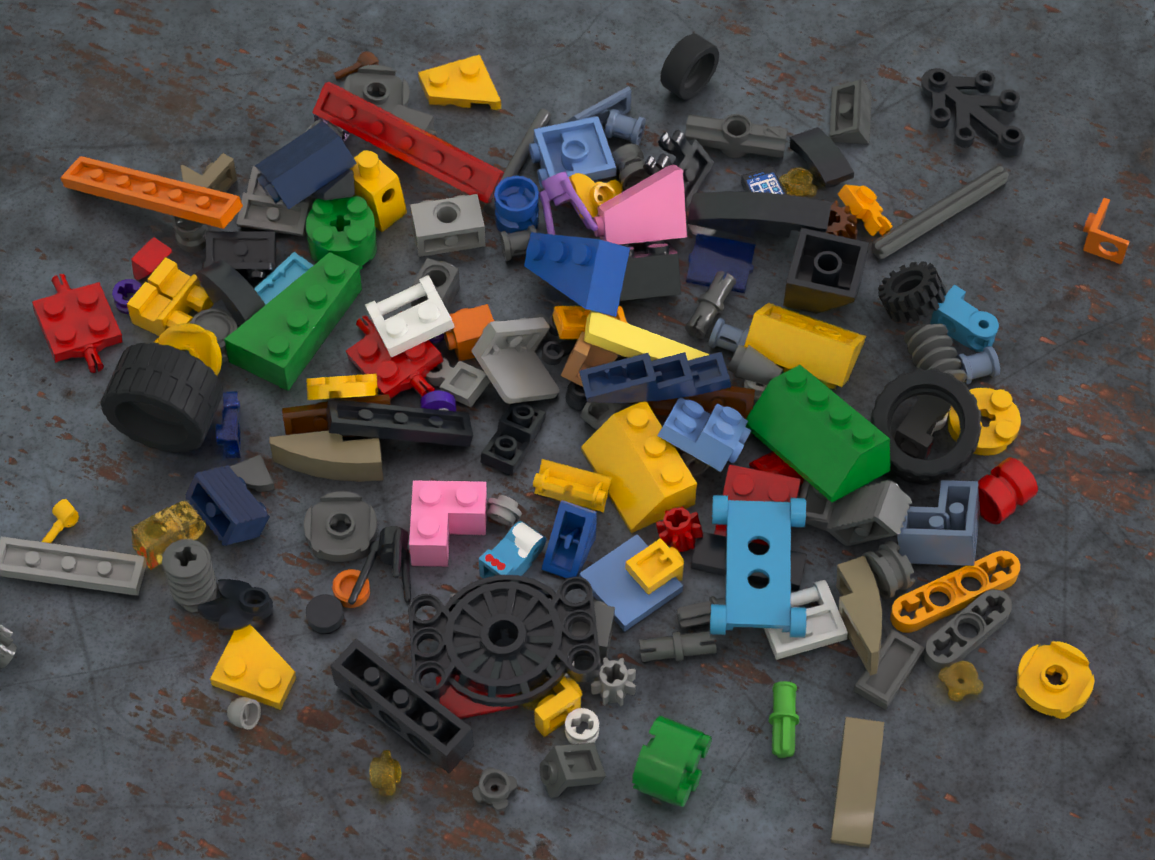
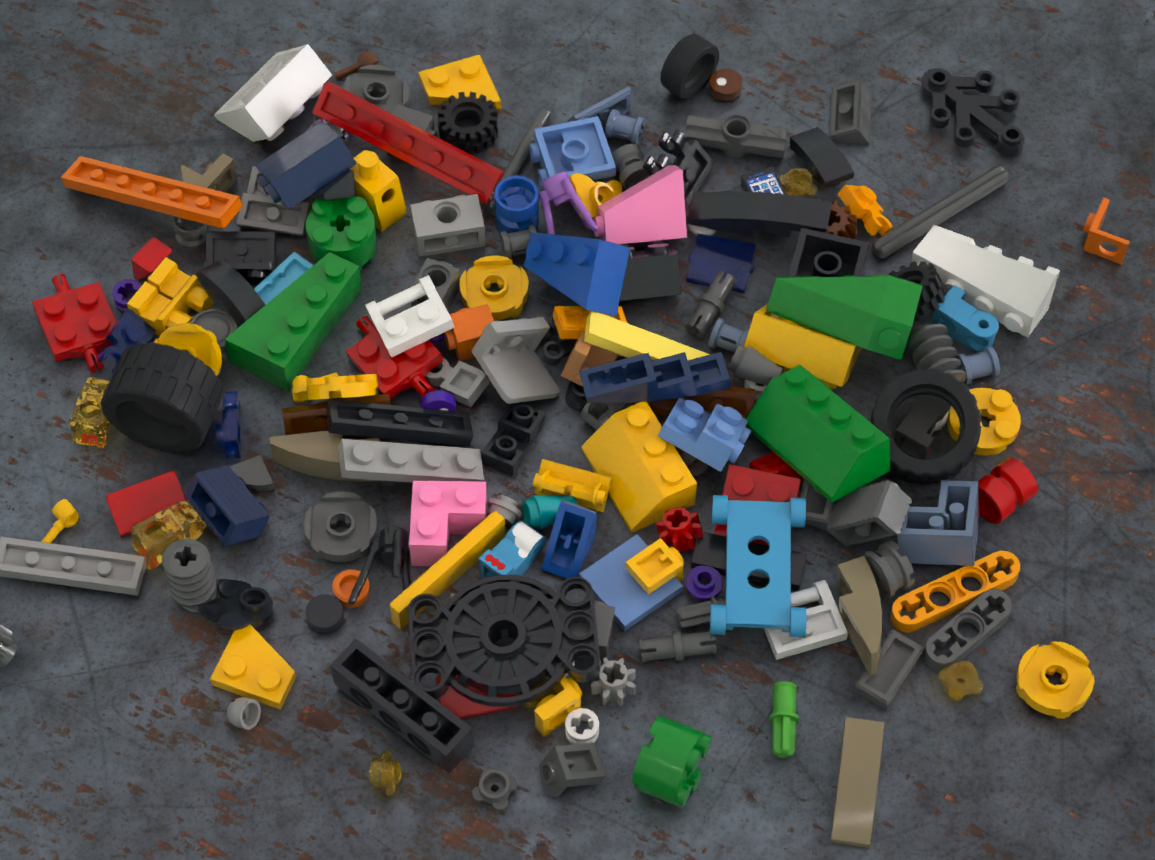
none -> clear yellow leg [69,377,110,448]
none -> clear blue plate [97,309,156,373]
none -> red slope [106,471,190,537]
none -> white slope [214,44,332,142]
none -> yellow hand [291,372,338,403]
none -> light grey plate [338,439,484,483]
none -> yellow tile [390,511,506,630]
none -> black tyre [438,92,498,155]
none -> yellow plate [459,255,529,320]
none -> teal cone [521,494,577,531]
none -> dark purple plate [685,565,723,602]
none -> reddish brown tile [709,68,742,101]
none -> green wedge [766,275,923,360]
none -> white wedge [911,225,1060,338]

